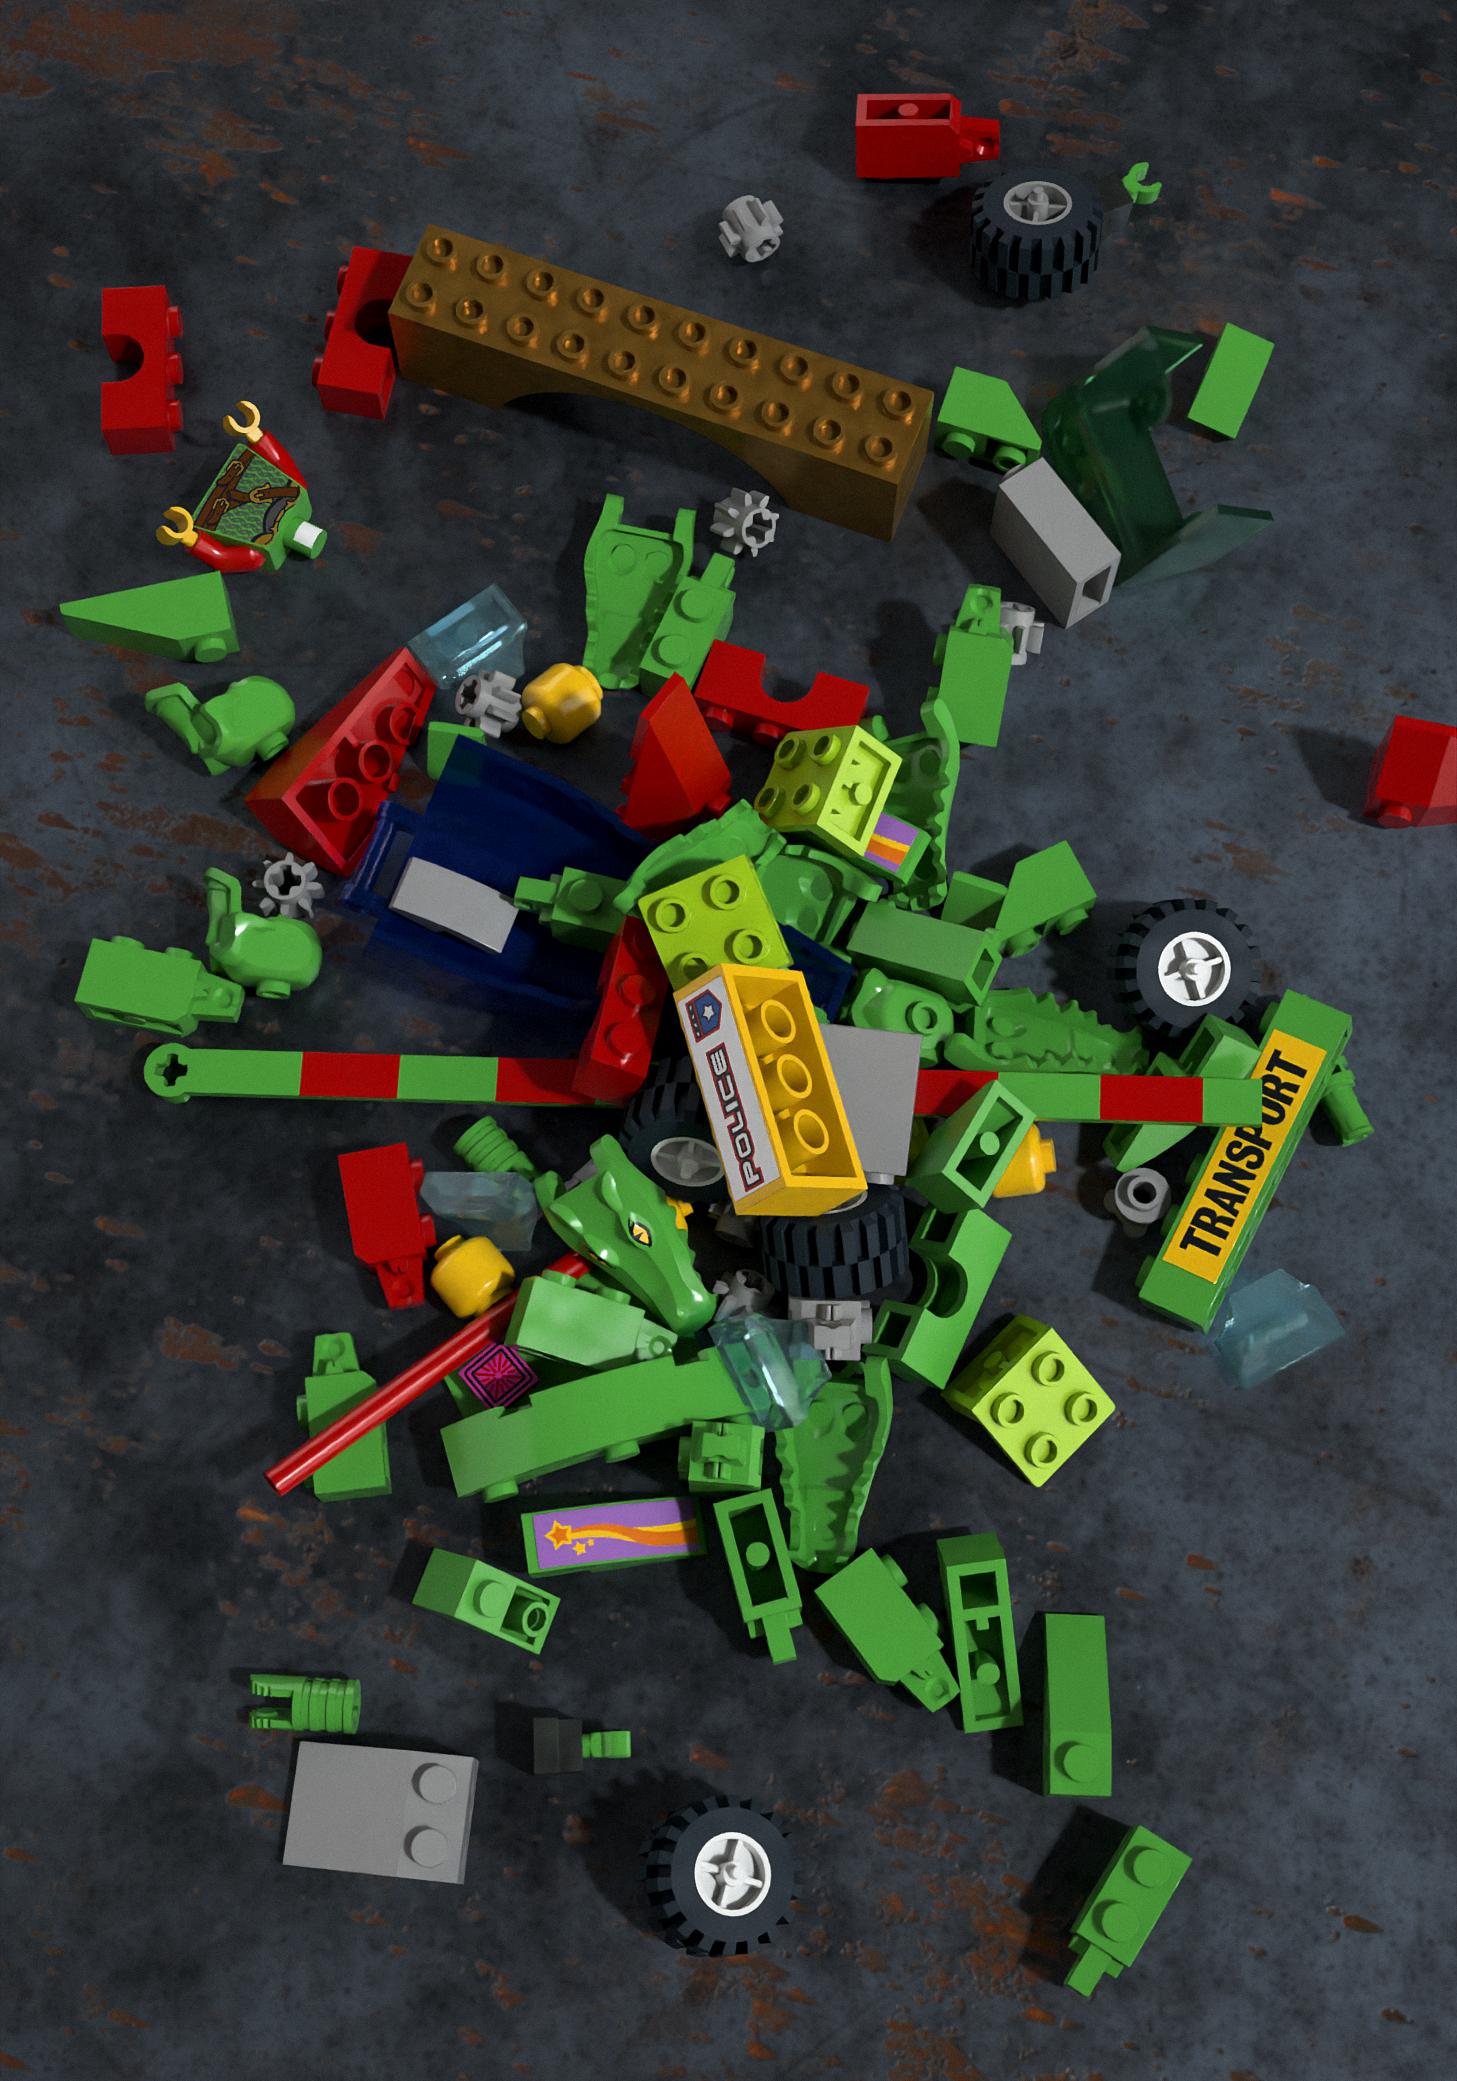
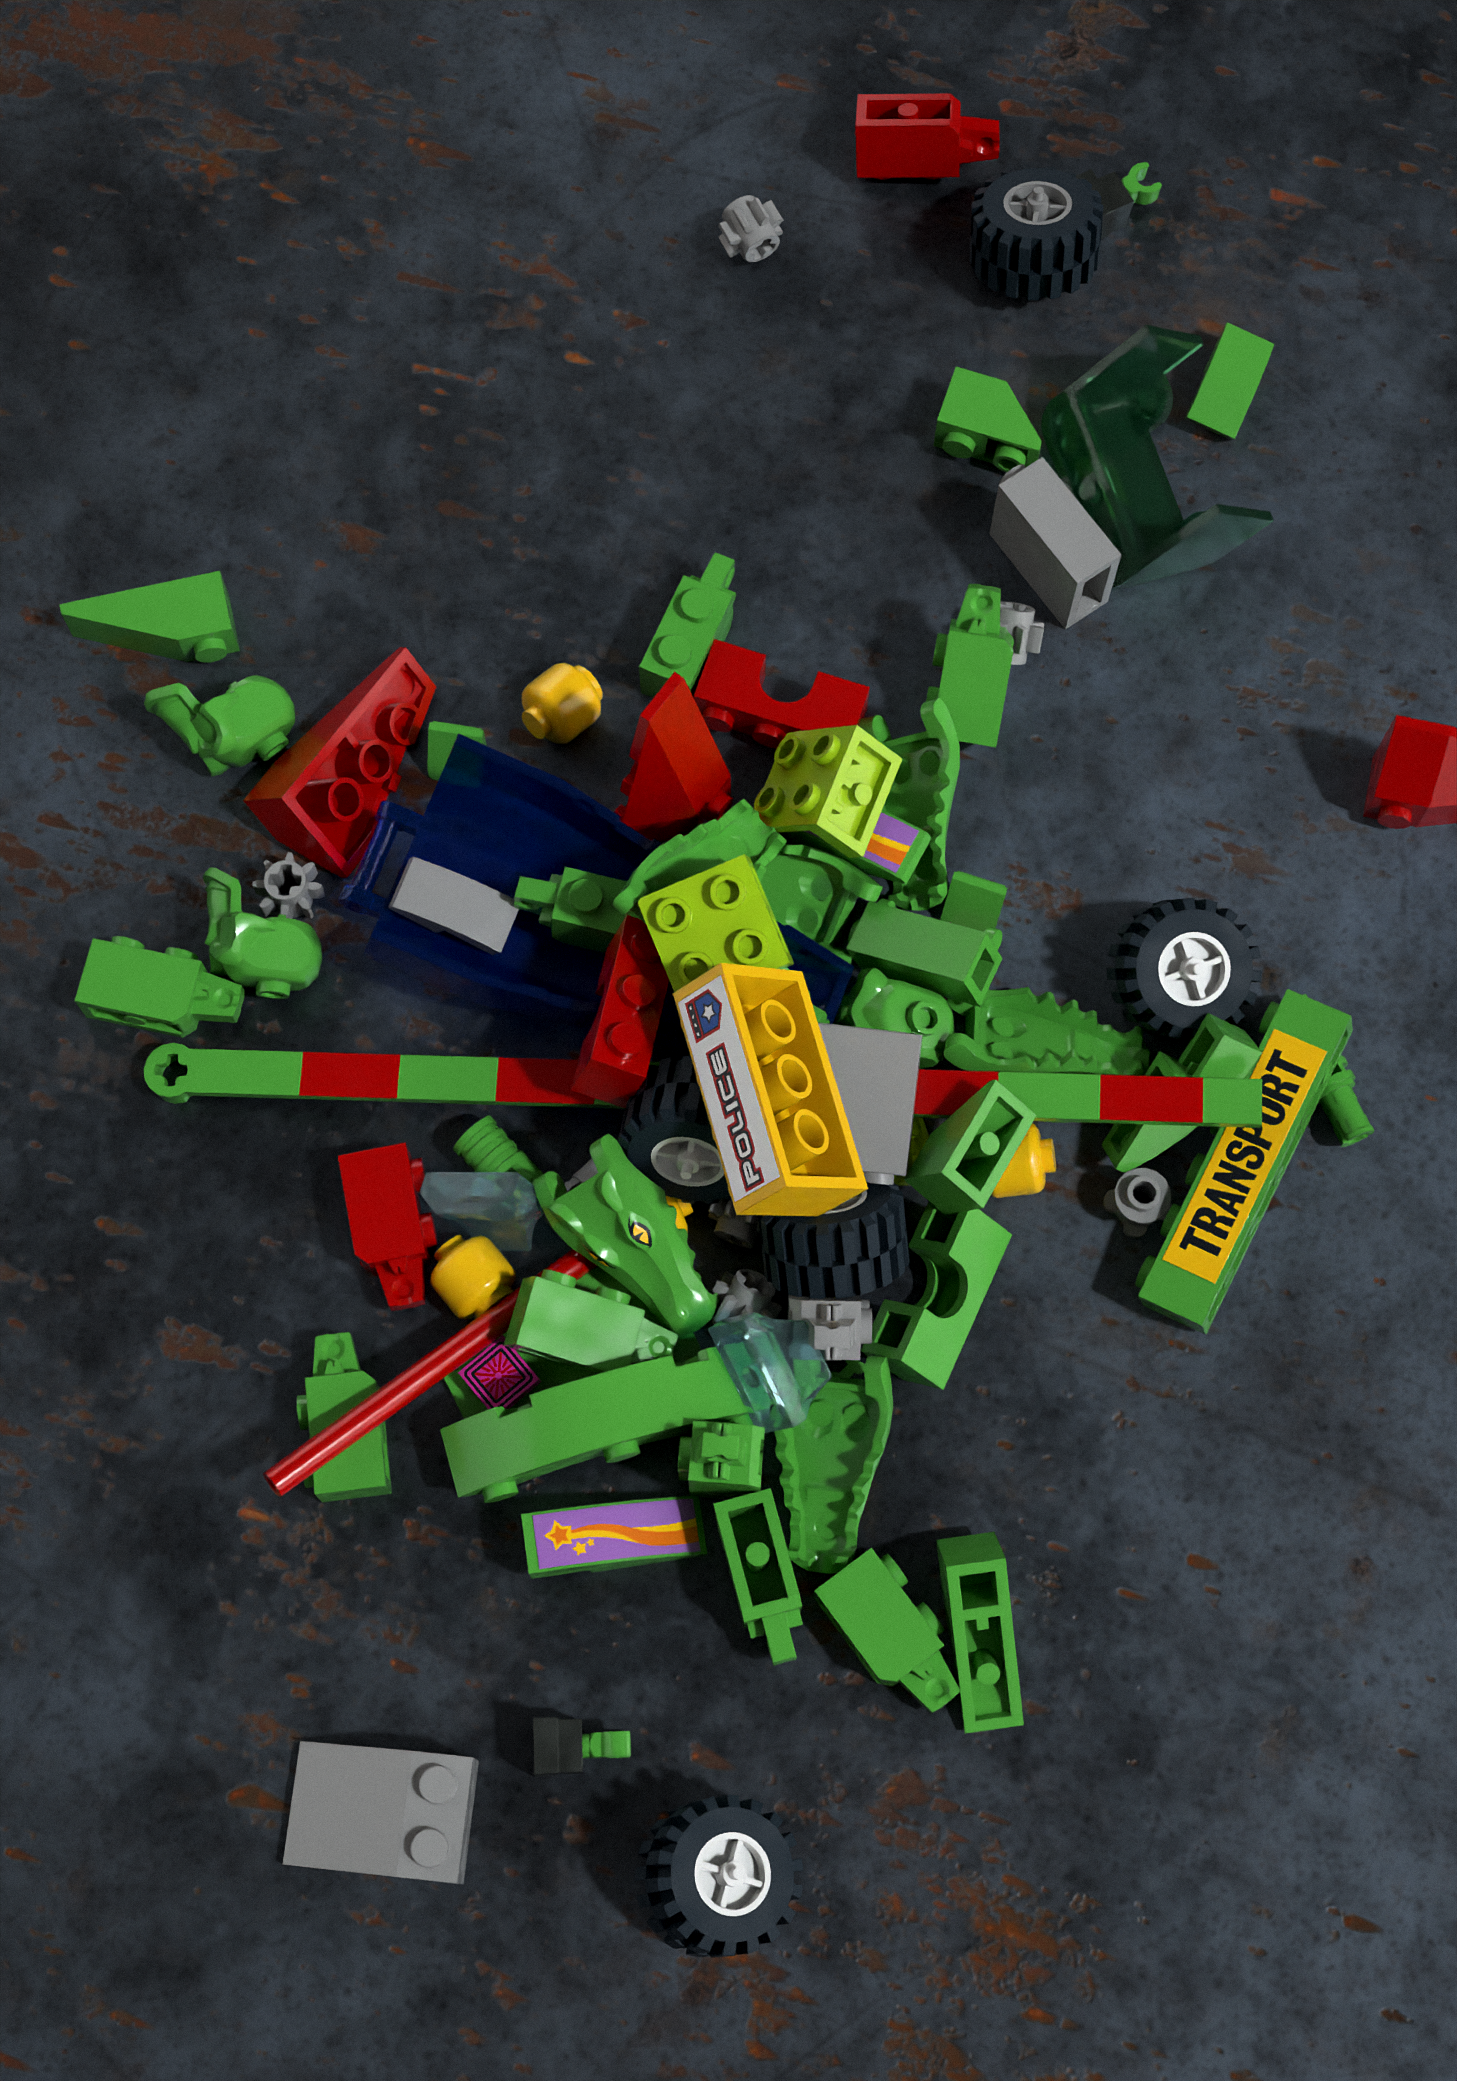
red arch [101,285,183,455] -> none
torso [156,401,327,574] -> none
bright green hinge [249,1674,361,1734] -> none
red arch [312,246,414,420] -> none
pearl gold arch [388,223,934,543] -> none
clear light blue slope [407,583,528,692] -> none
bright green slope [412,1547,561,1655] -> none
light grey gear [455,669,523,739] -> none
bright green animal [582,493,697,690] -> none
light grey gear [710,488,779,557] -> none
lime bracket [940,1313,1115,1487] -> none
bright green slope [995,840,1097,958] -> none
bright green slope [1043,1614,1112,1799] -> none
bright green hinge [1063,1825,1193,1998] -> none
clear light blue slope [1214,1267,1346,1392] -> none

